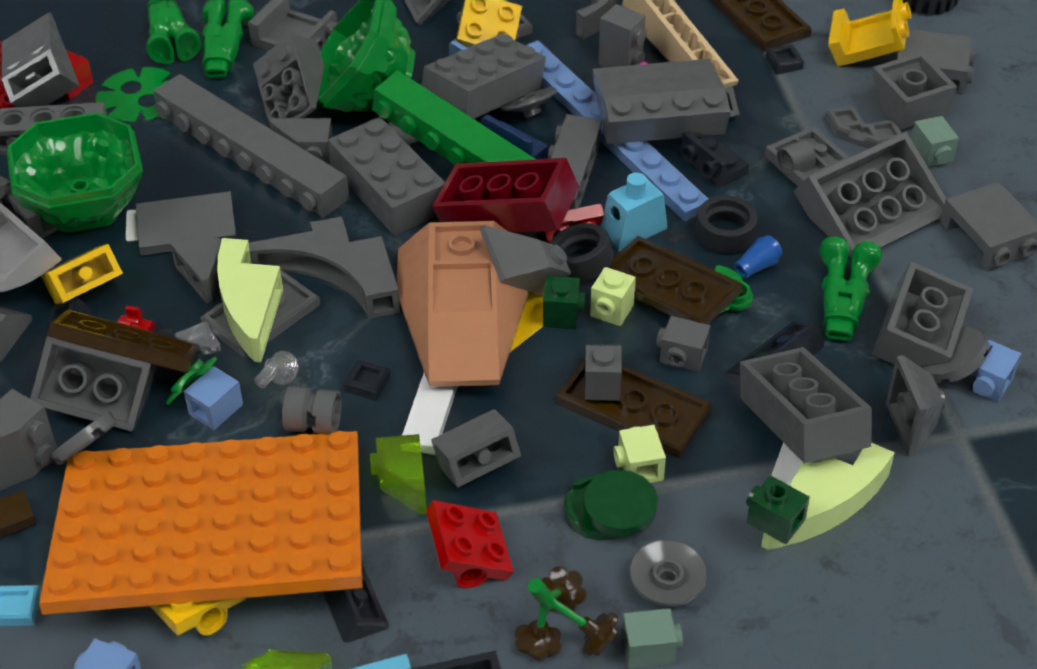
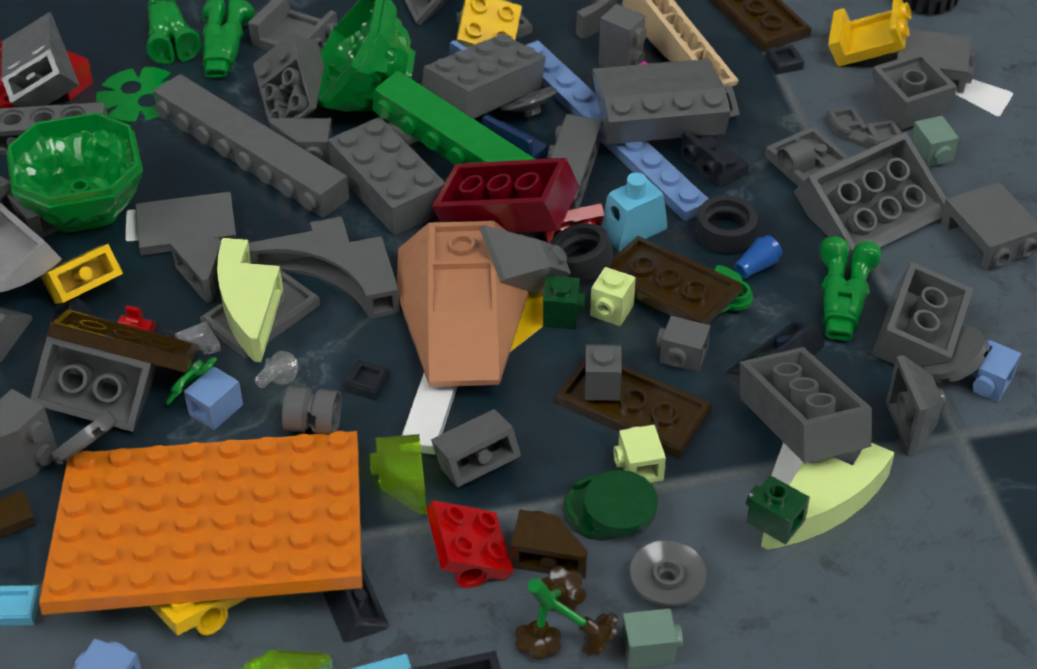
none -> dark brown slope [511,509,588,580]
none -> white sticker [950,79,1013,116]

